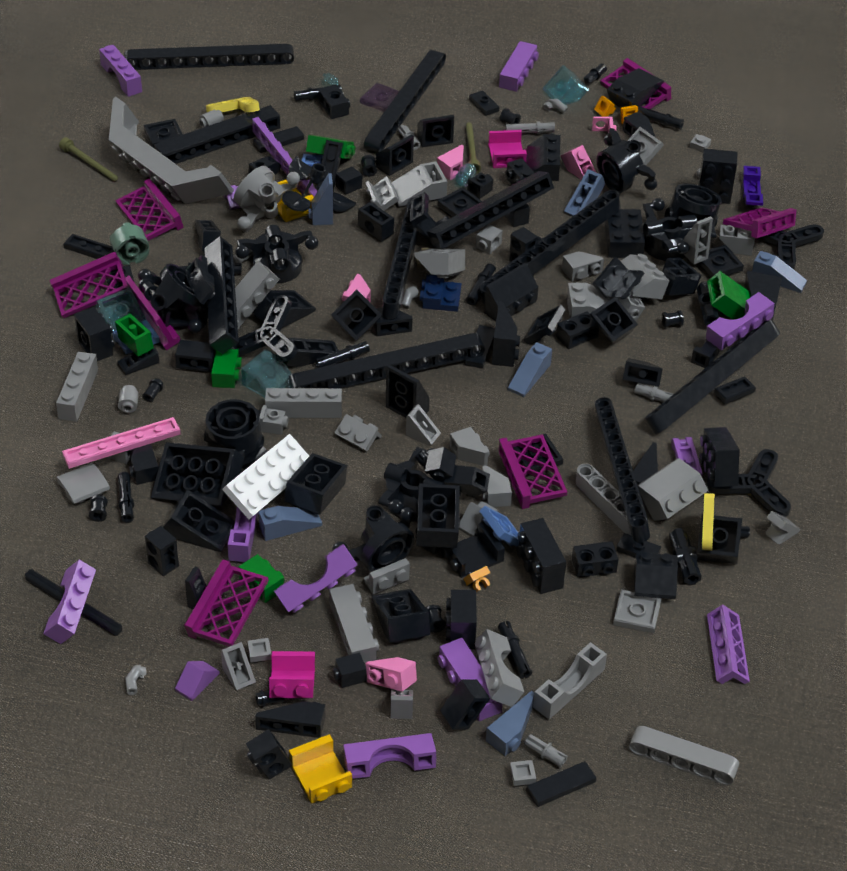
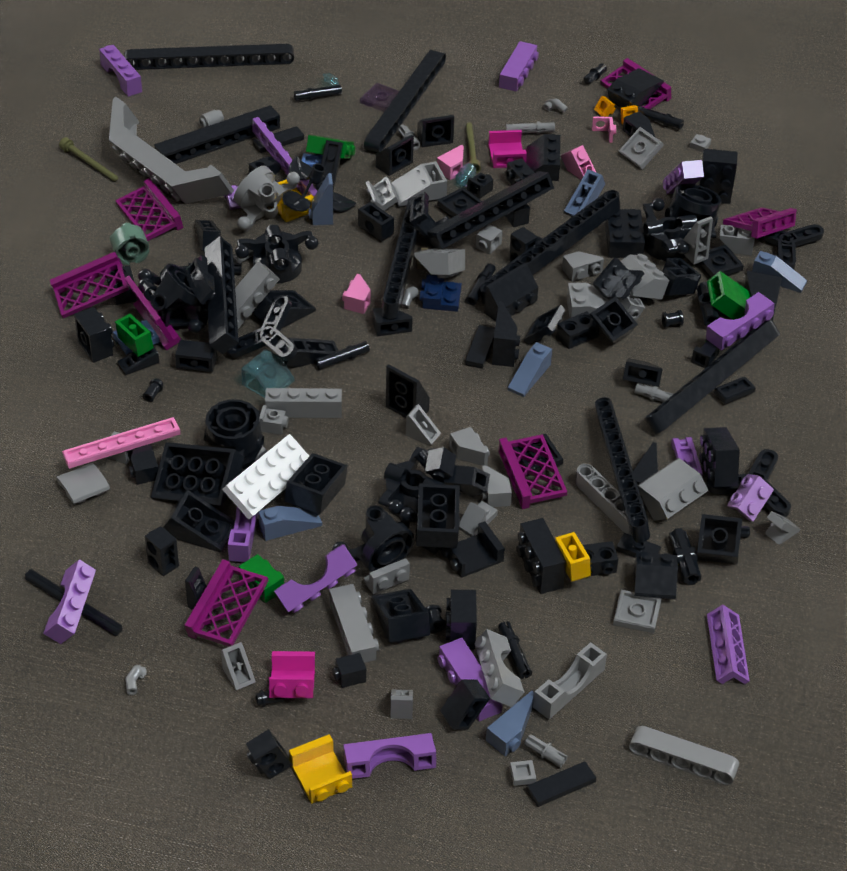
light grey brick [56,352,98,422] -> none
black tile [63,234,114,259] -> none
black bush [89,495,108,522] -> none
clear light blue slope [96,288,146,332] -> none
black pin [117,472,134,523] -> none
light grey brick [118,385,138,413] -> none
black plate [144,119,183,148] -> none
medium lavender slope [175,661,220,701] -> none
light yellow beam [206,97,260,112] -> none
green brick [211,349,242,388] -> none
light grey plate [247,638,272,662] -> none
black slope [255,701,326,738] -> none
black beam [287,333,485,389] -> none
black brick [318,85,351,120] -> none
black slope [331,289,382,341] -> none
light grey bracket [335,414,382,452] -> none
black brick [336,166,363,195] -> none
black bush [361,155,377,177] -> none
bright pink slope [365,657,417,692] -> none
light orange tile [463,566,490,592] -> none
black plate [469,90,499,116] -> none
medium blue plate [480,506,519,547] -> none
black bush [499,108,521,124] -> none
clear light blue slope [542,65,589,105] -> none
black piece [596,128,657,194] -> none
light yellow beam [702,493,715,550] -> none
dark purple slope [743,166,763,206] -> none
none -> yellow brick [555,532,591,582]
none -> medium lavender brick [663,160,704,194]
none -> lavender bracket [727,474,774,522]

